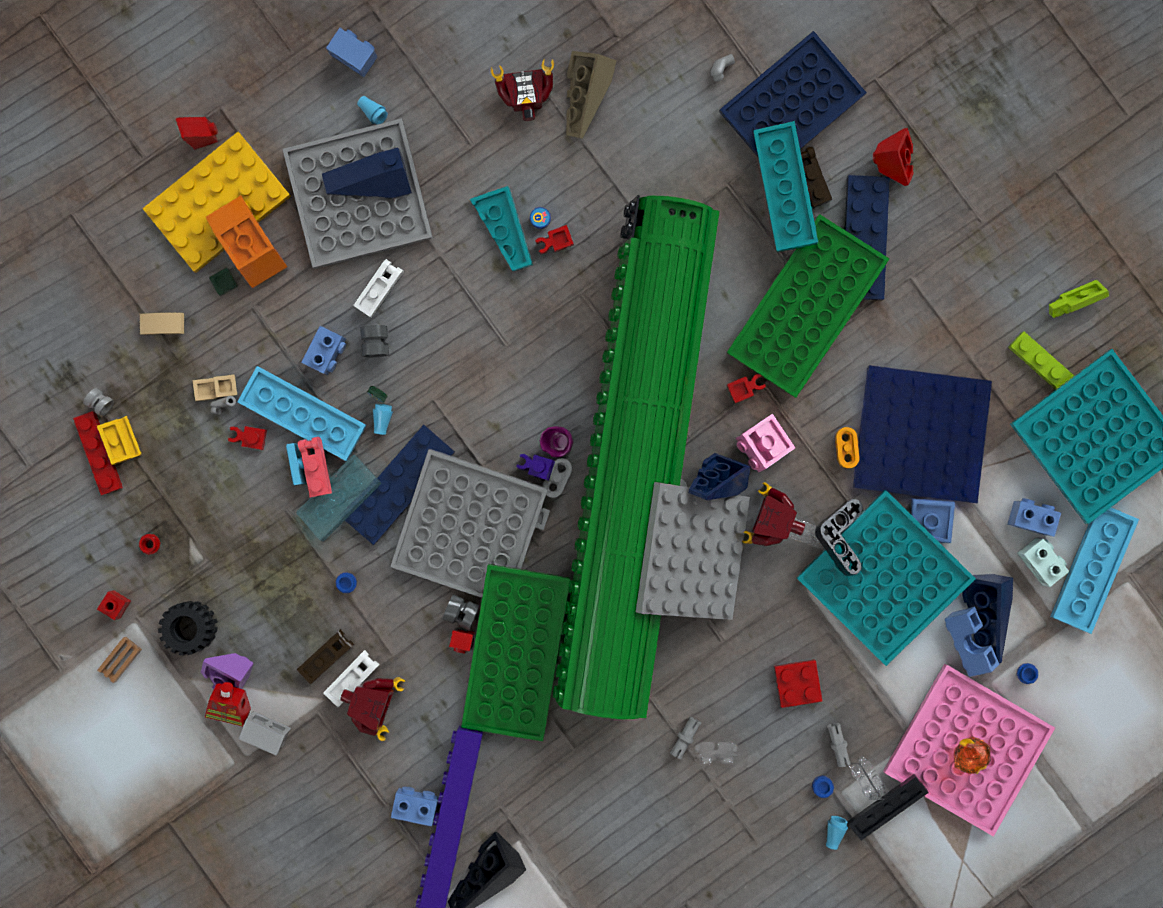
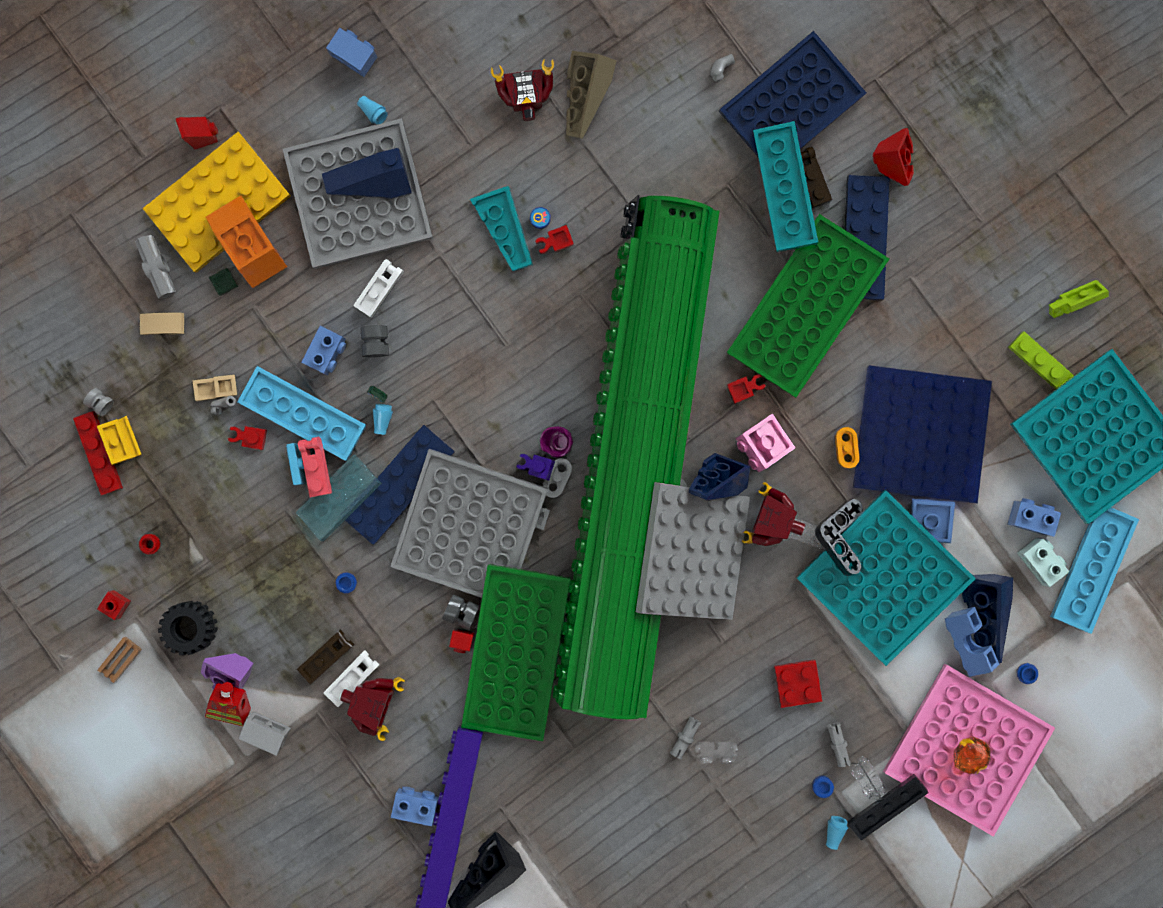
none -> light grey piece [135,235,176,299]

